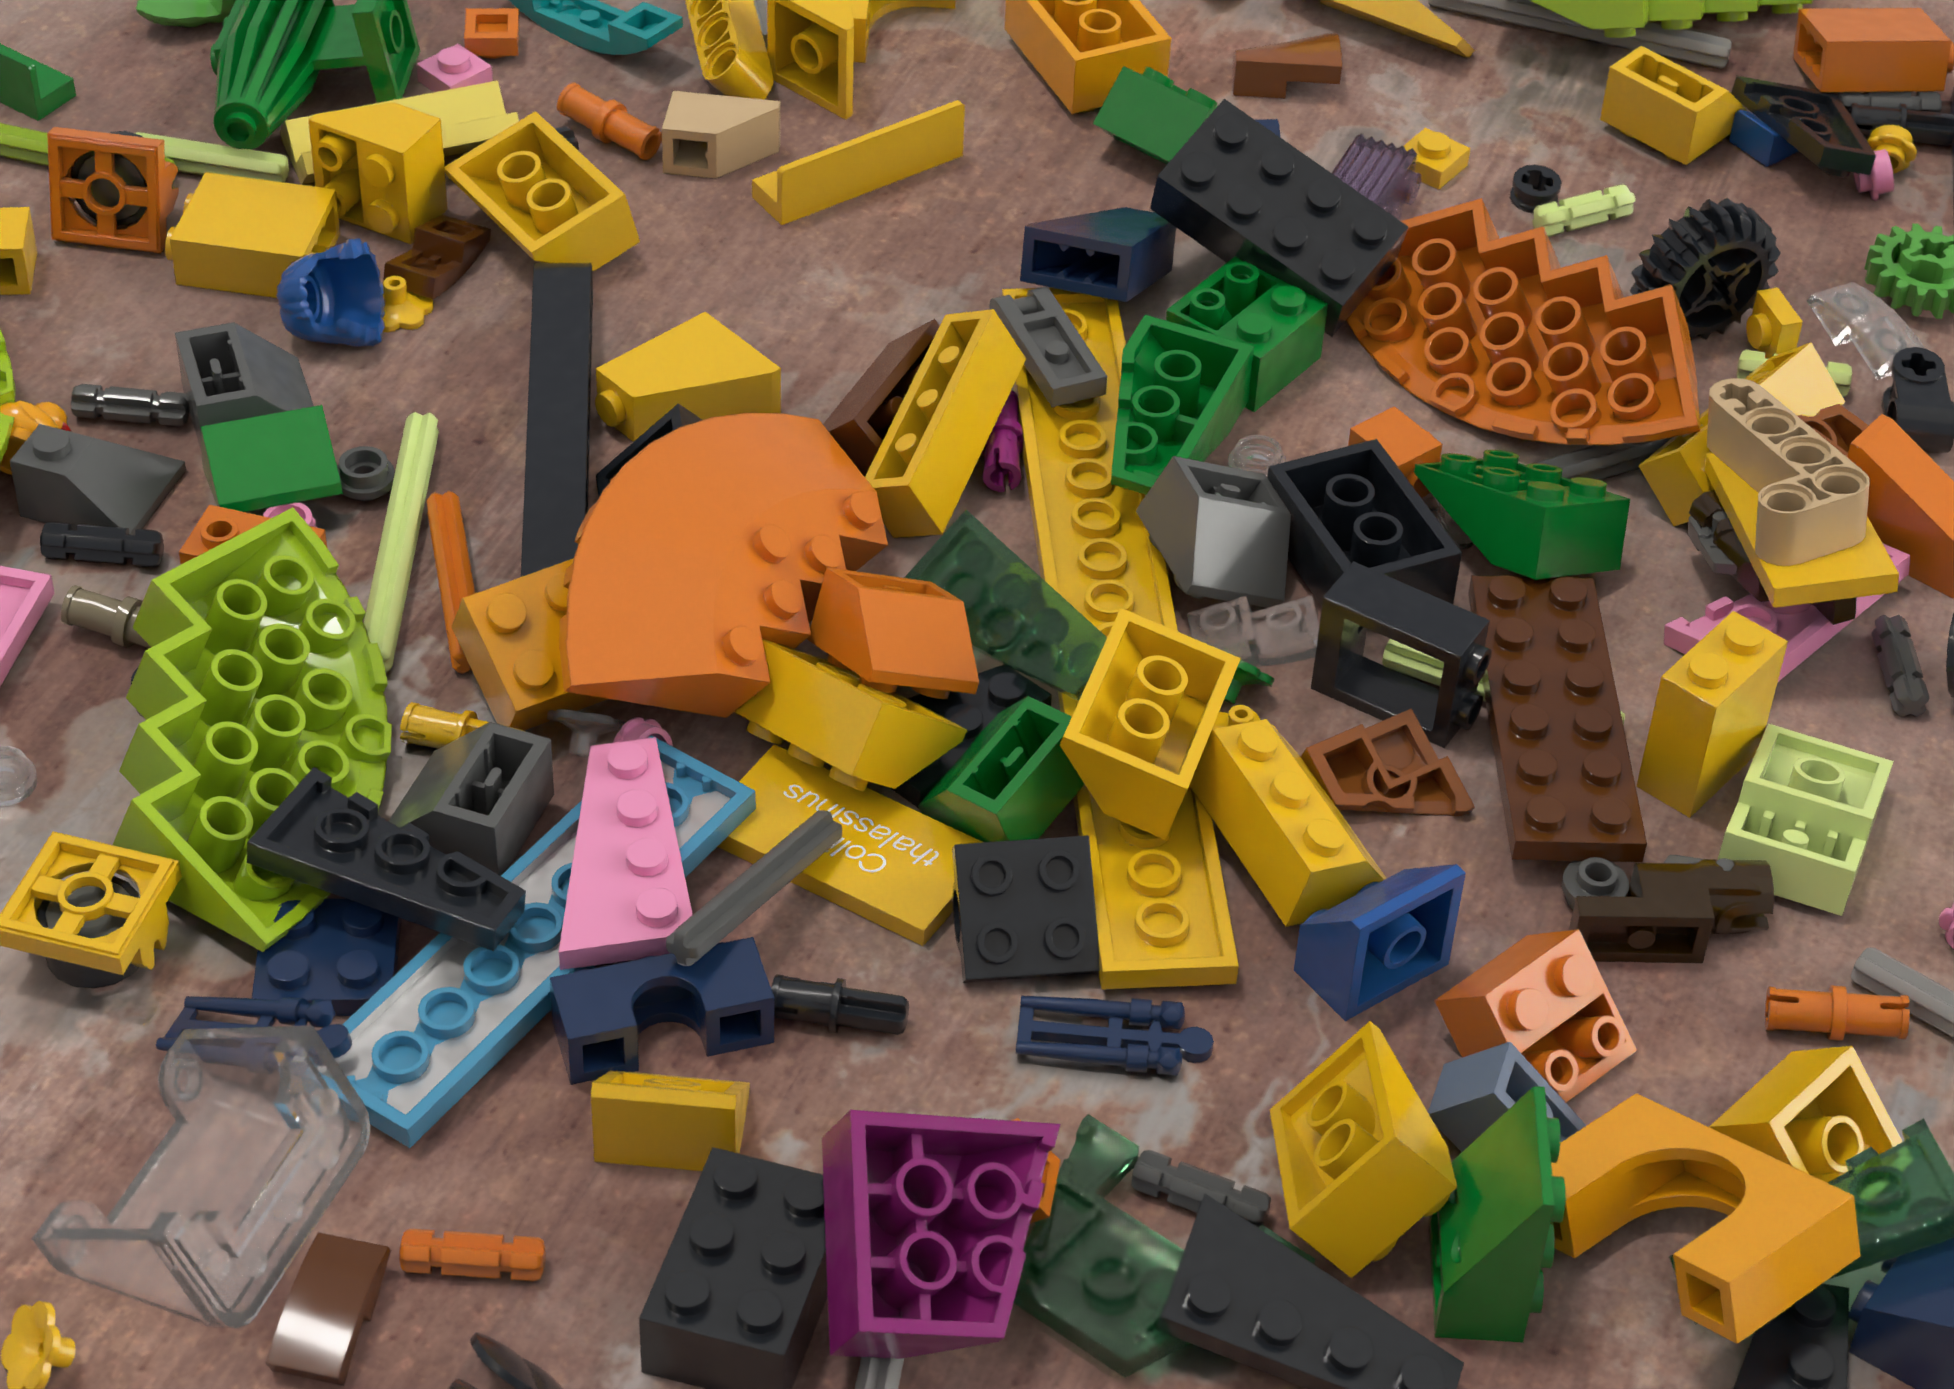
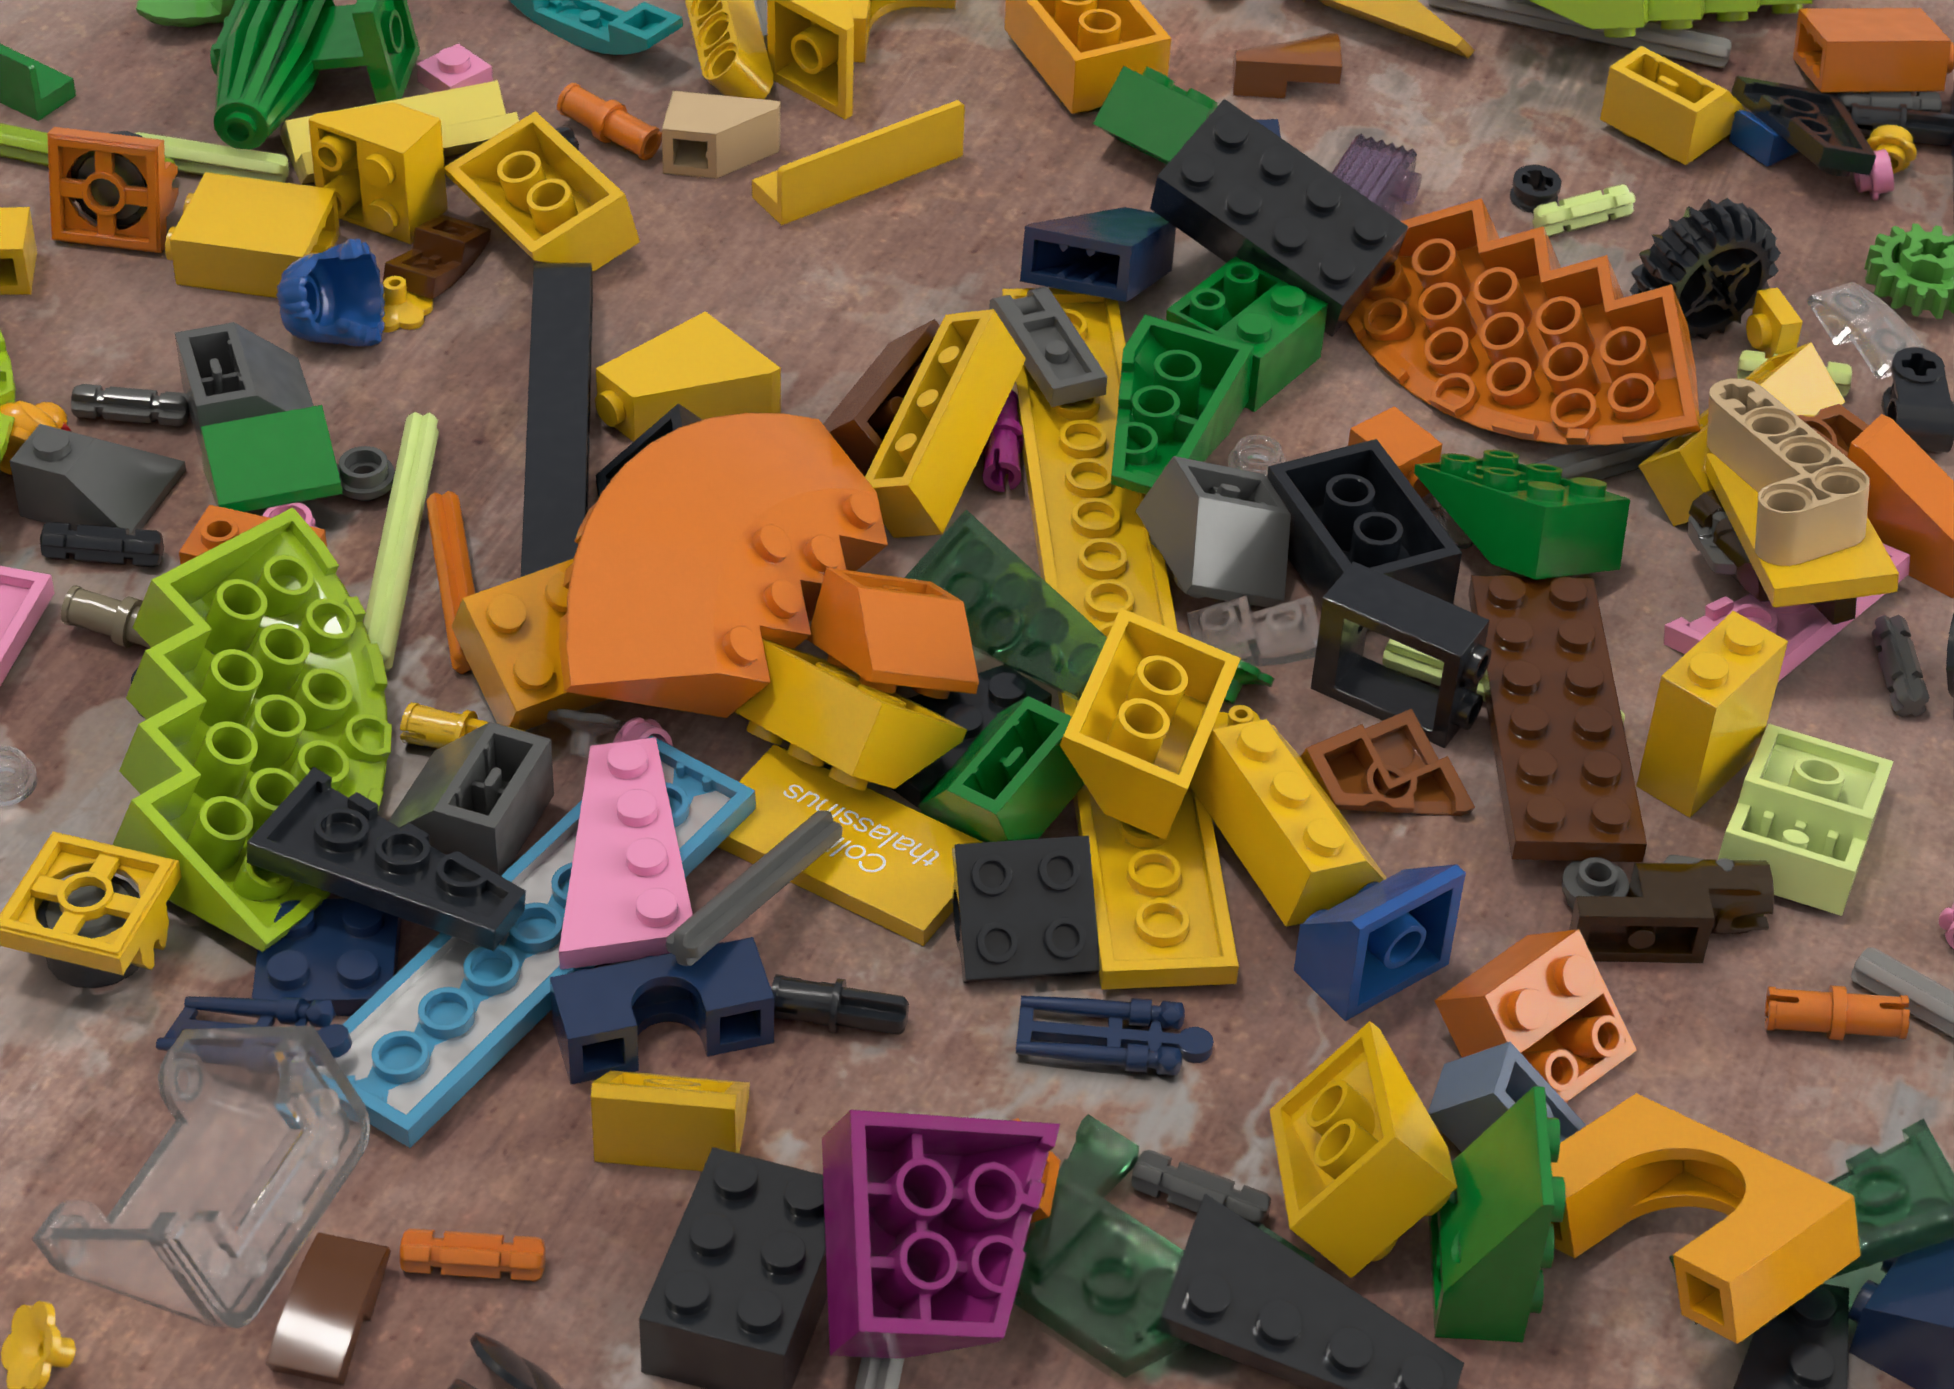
orange plate [464,8,520,59] -> none
yellow plate [1394,127,1470,190] -> none
yellow slope [1709,1046,1915,1221] -> none

